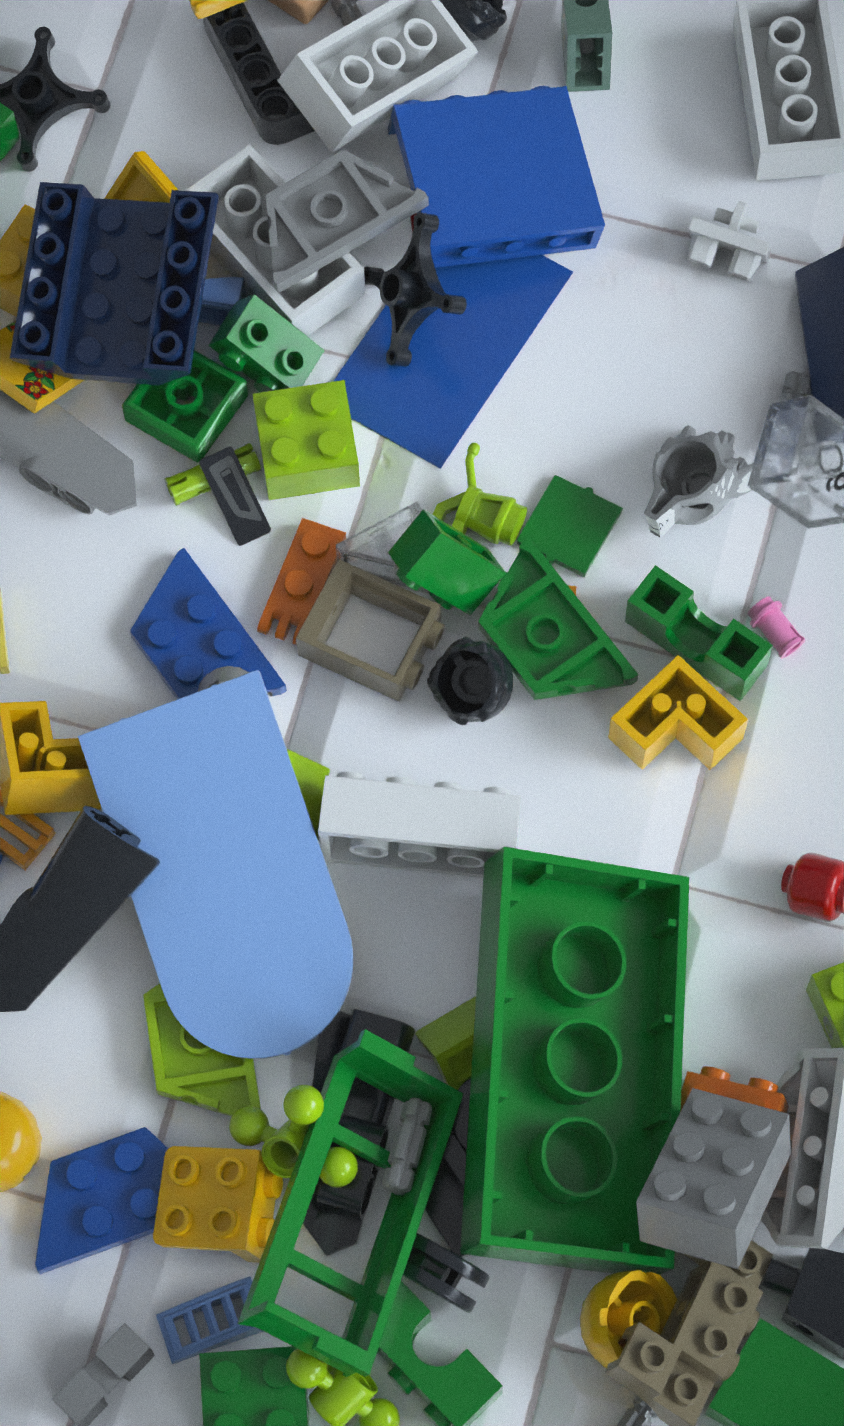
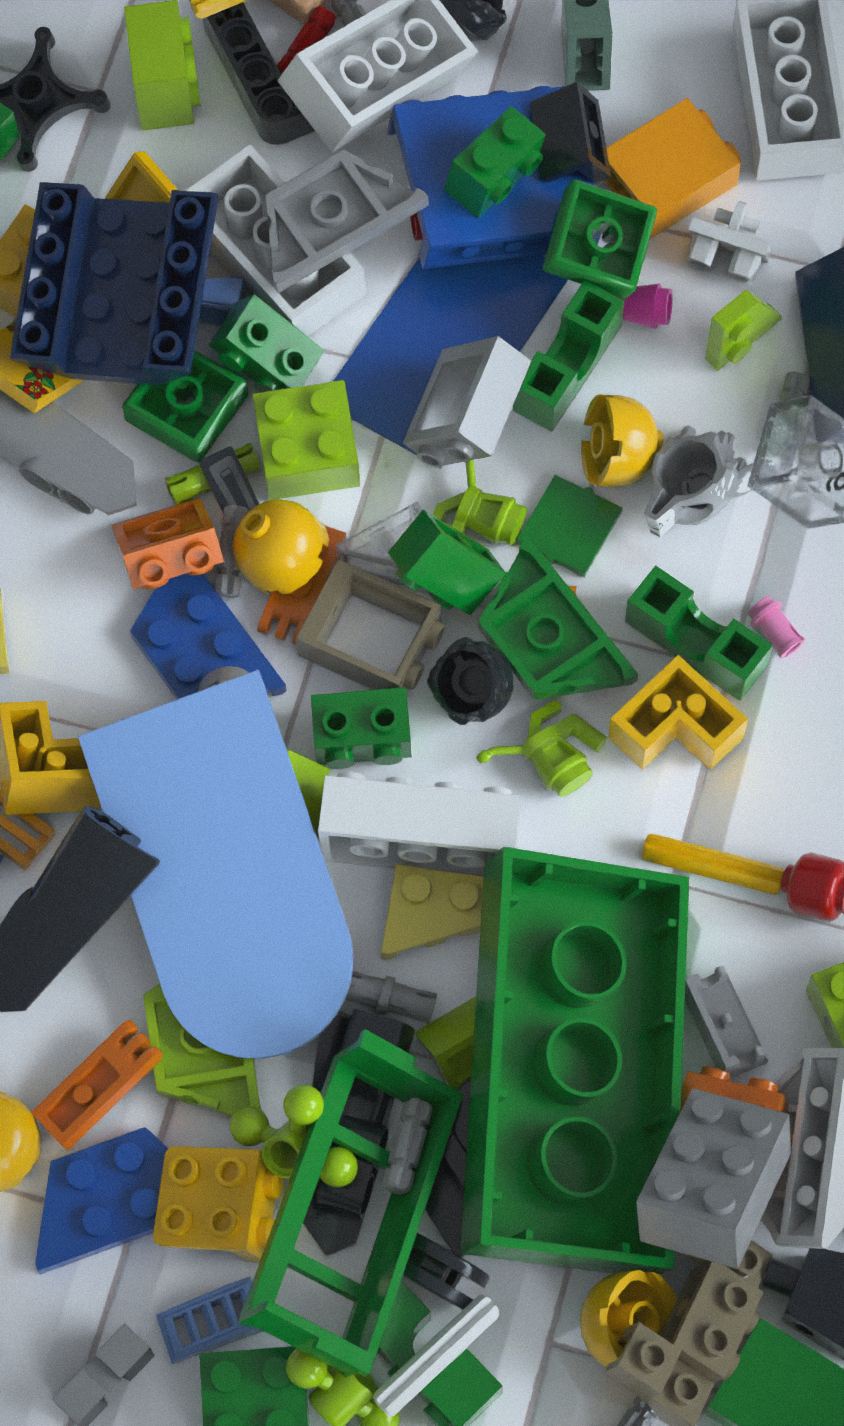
black piece [364,213,467,367] -> none
none -> orange hinge [31,1020,163,1151]
none -> orange plate [111,498,224,589]
none -> lime brick [124,0,201,131]
none -> light grey axle [215,505,249,598]
none -> yellow cylinder [232,499,329,595]
none -> red axle [277,6,336,75]
none -> green brick [310,687,412,769]
none -> light grey pin [345,971,438,1024]
none -> white axle [373,1294,499,1417]
none -> light yellow wing [381,864,483,959]
none -> light grey window [403,336,531,468]
none -> green brick [444,106,546,218]
none -> lime piece [476,699,608,797]
none -> green arch [513,280,625,432]
none -> black panel [530,82,611,184]
none -> green brick [543,179,657,298]
none -> yellow cylinder [581,394,663,487]
none -> light orange brick [604,98,741,239]
none -> dark pink cone [617,283,673,329]
none -> yellow axle [642,833,785,895]
none -> light grey hinge [685,966,768,1078]
none -> lime wing [705,290,782,371]

